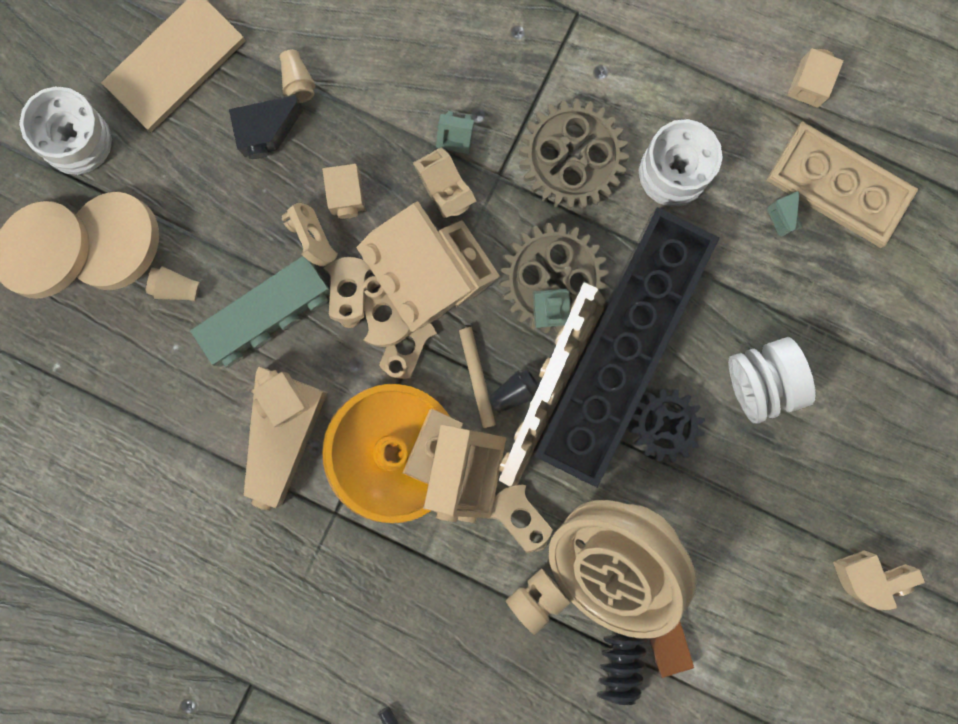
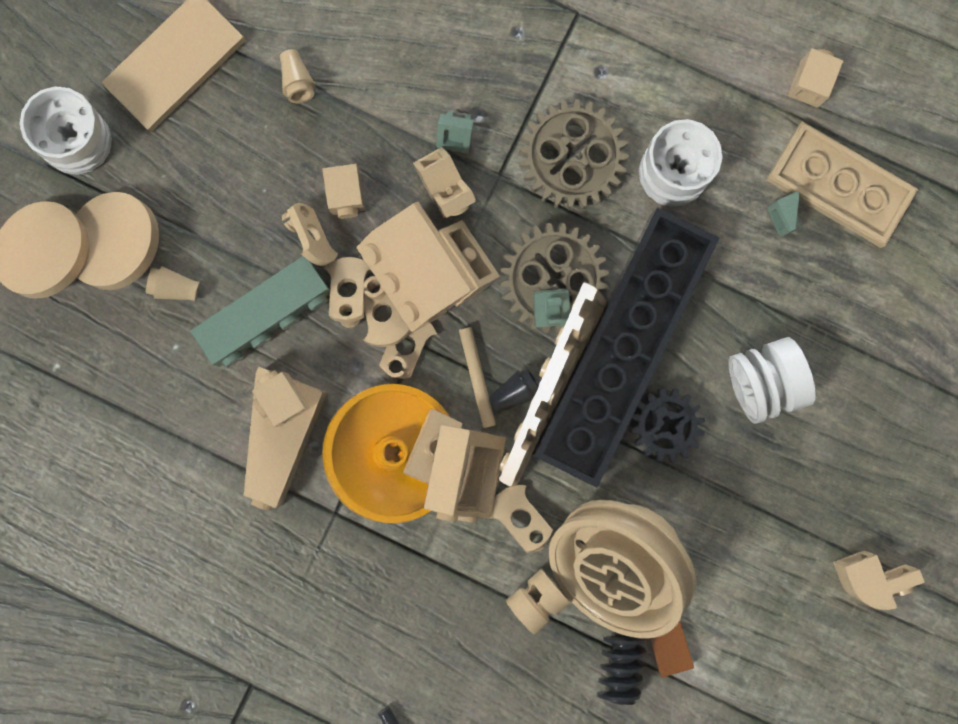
black slope [229,95,303,159] -> none

